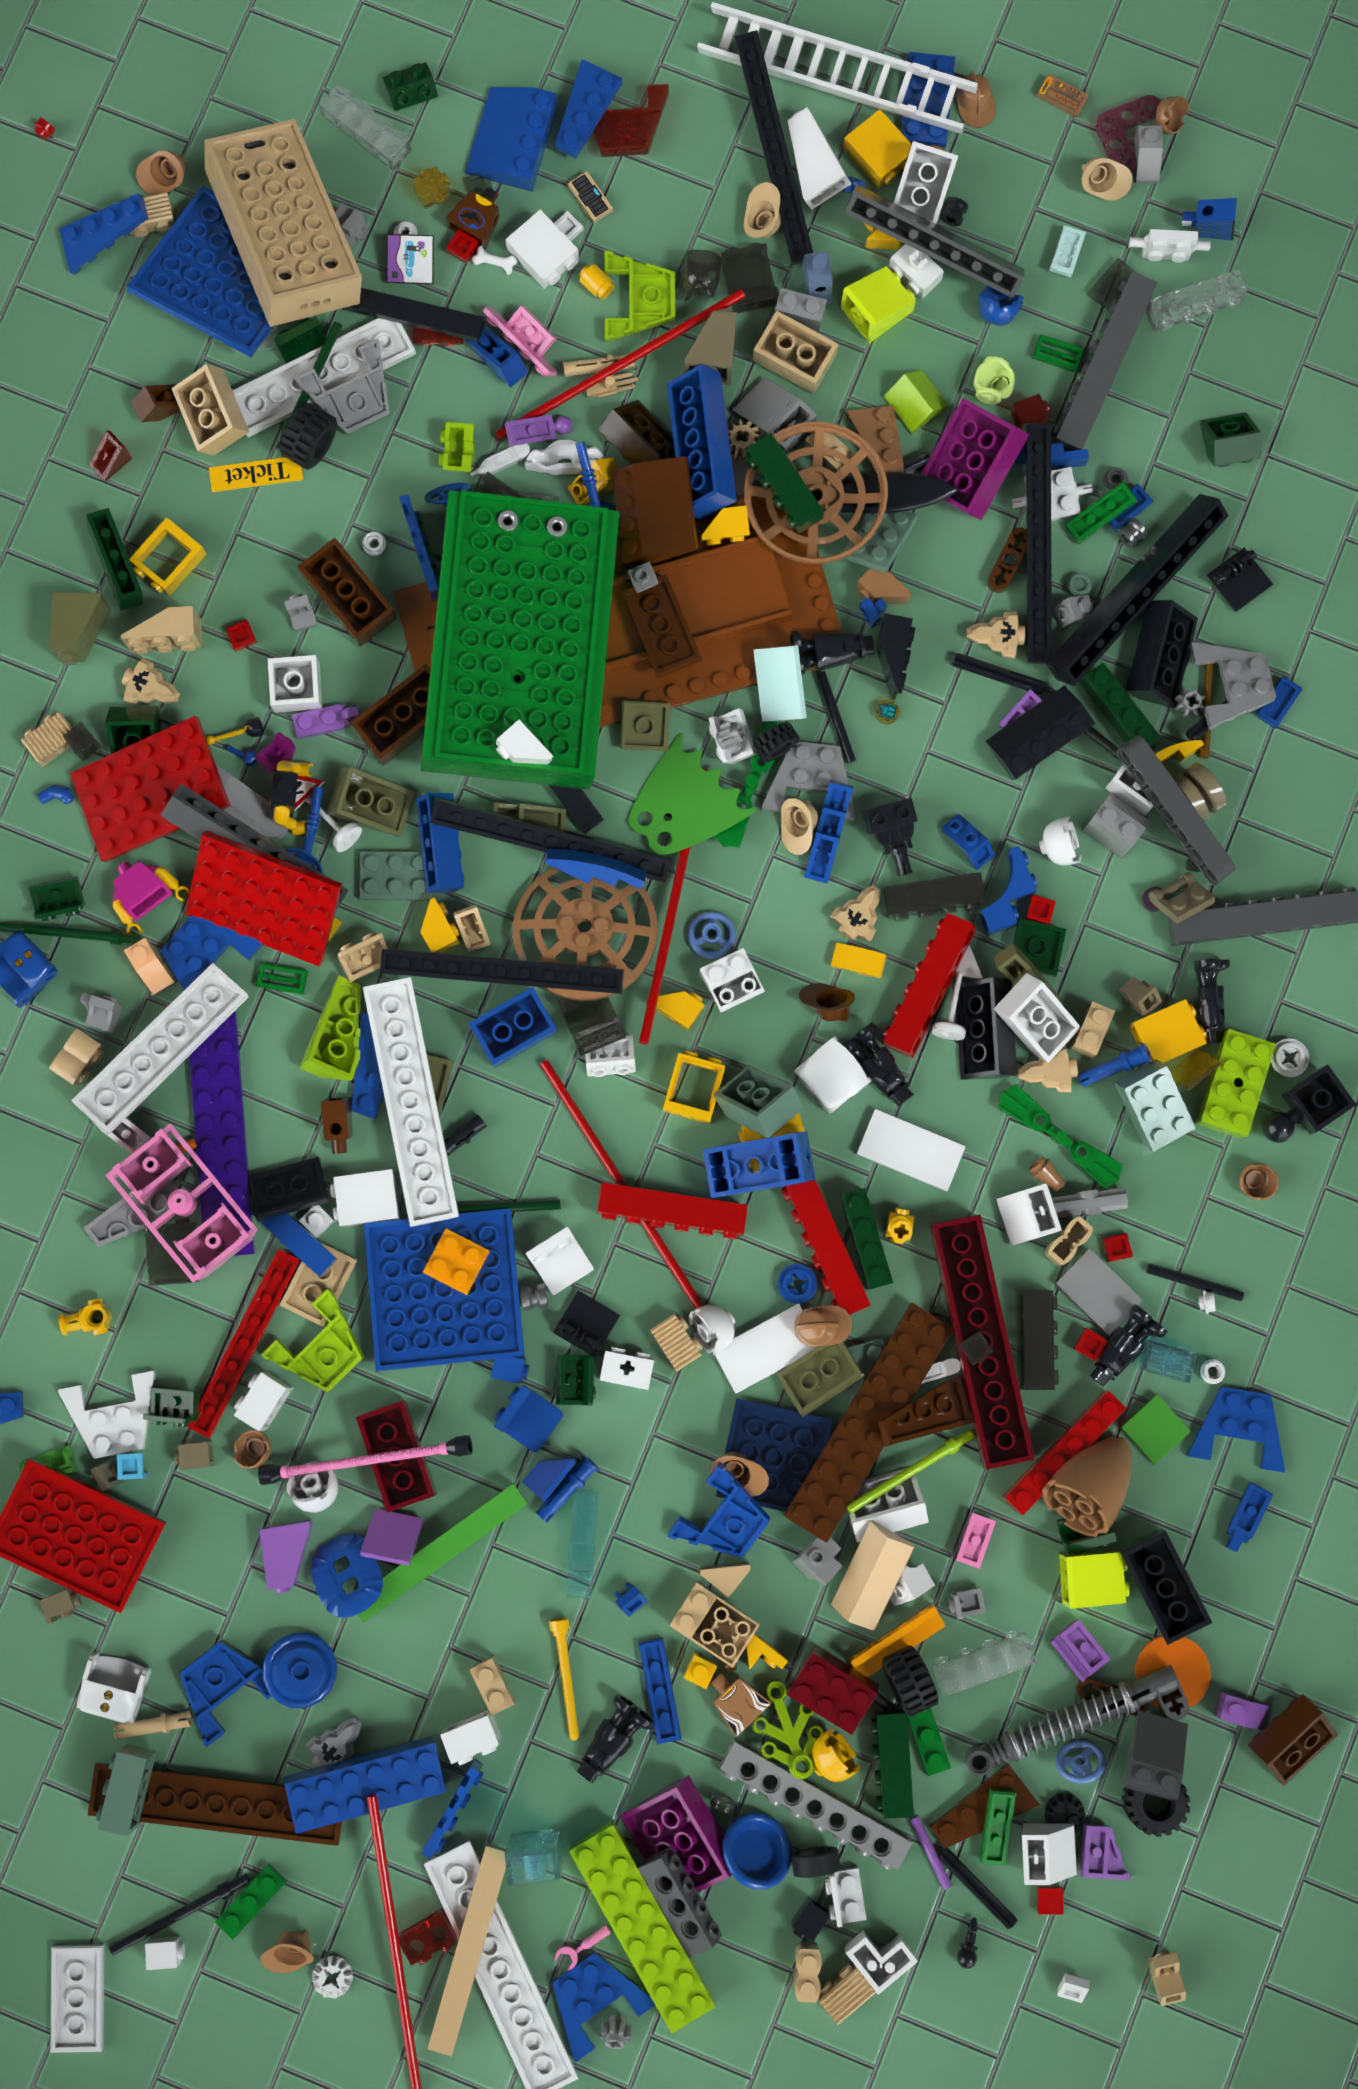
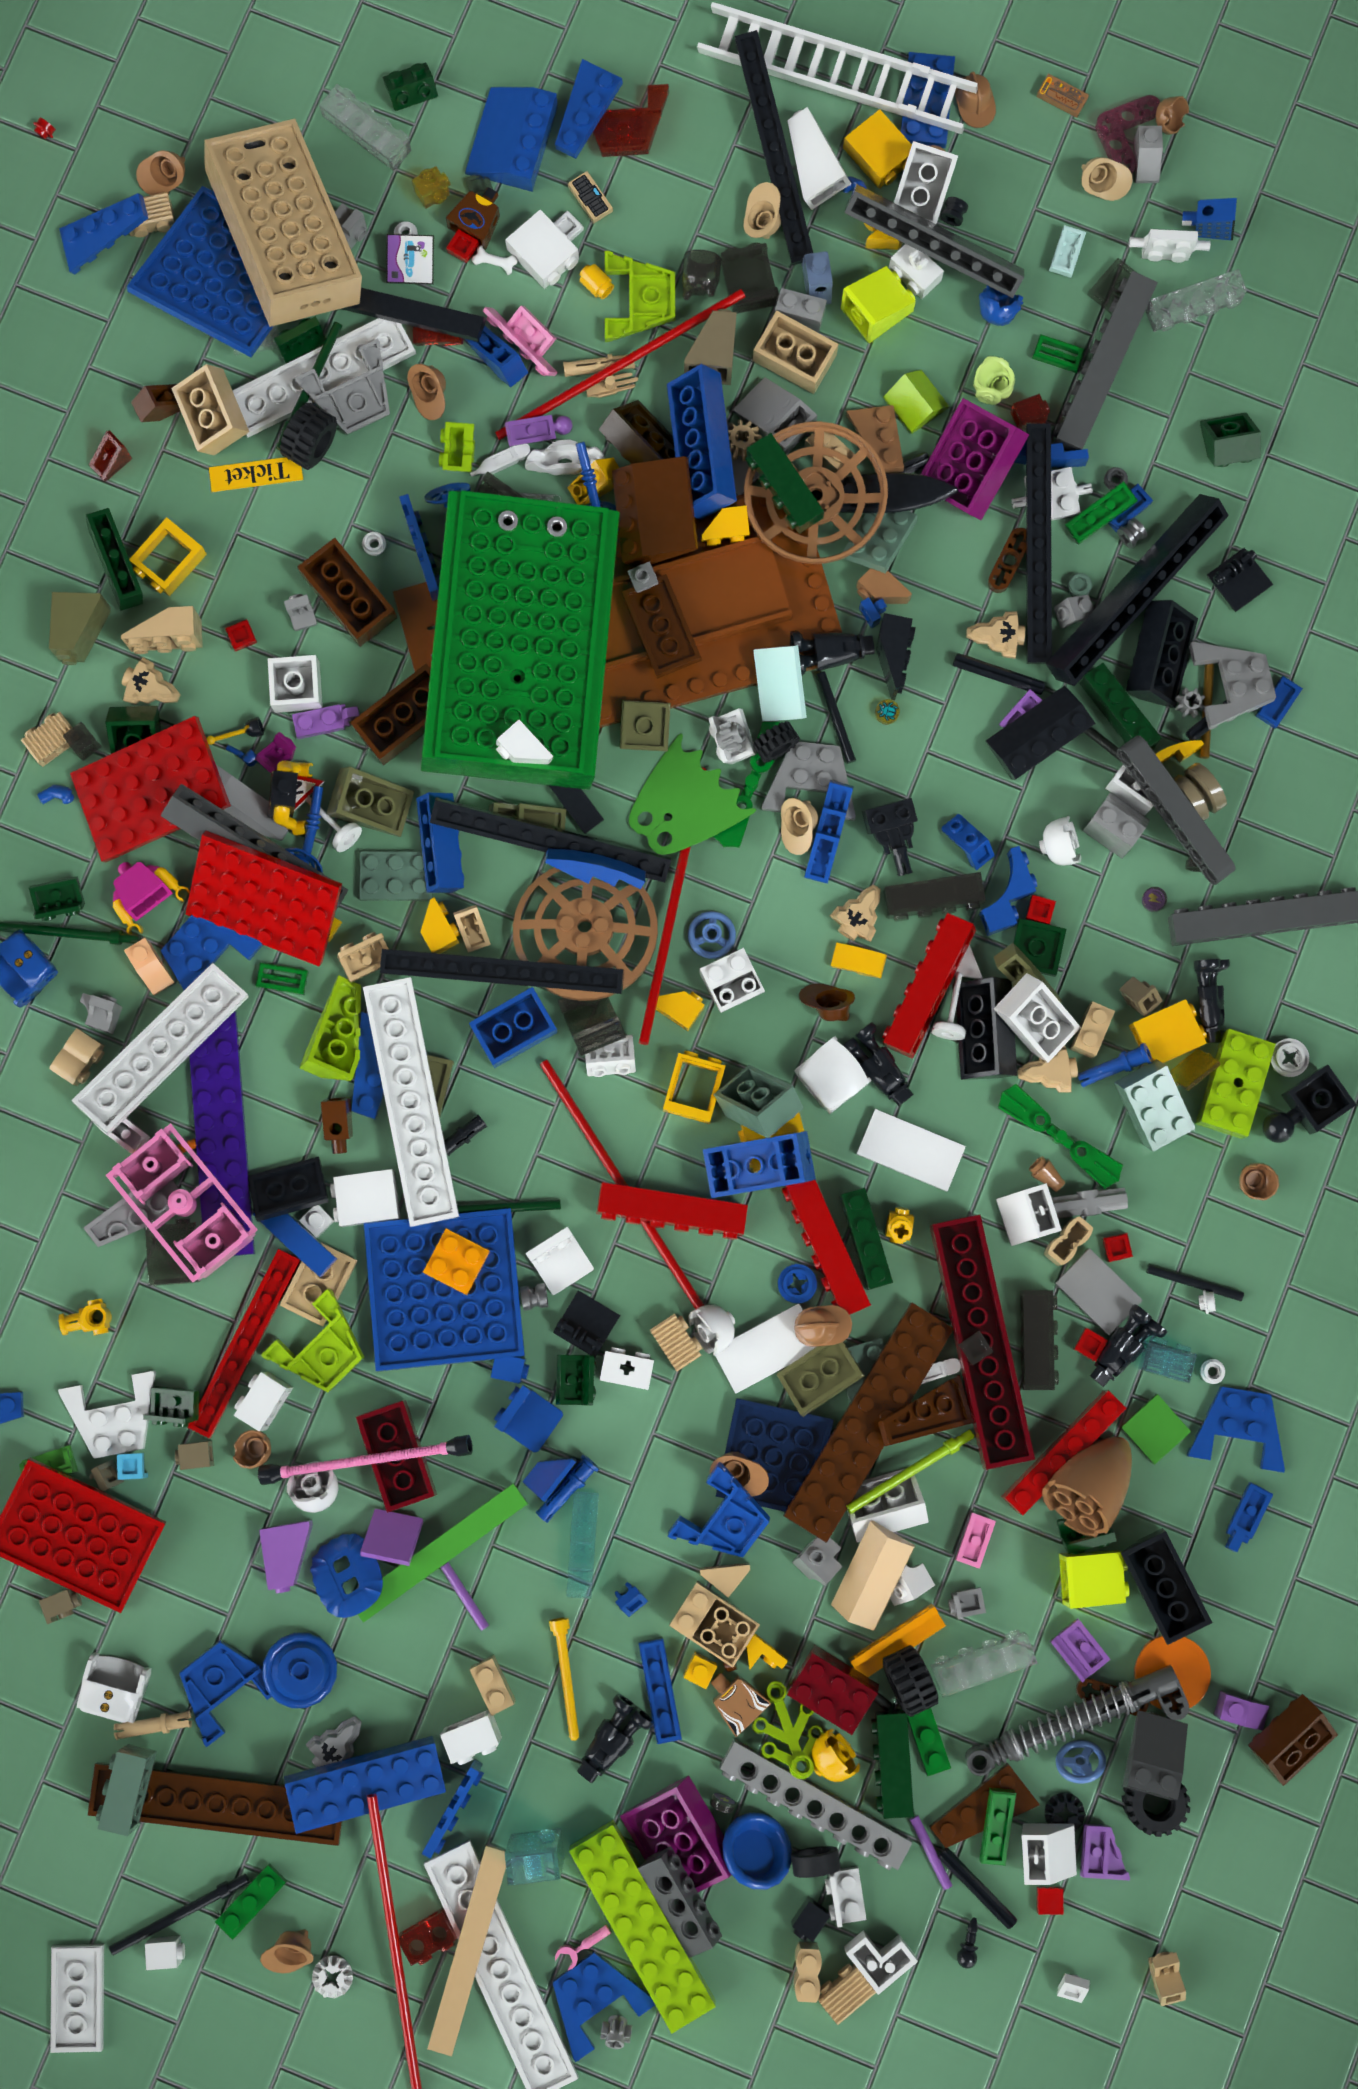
dark tan plate [1149,872,1215,924] -> none
none -> medium nougat piece [407,364,446,420]
none -> medium lavender bar [440,1562,489,1631]

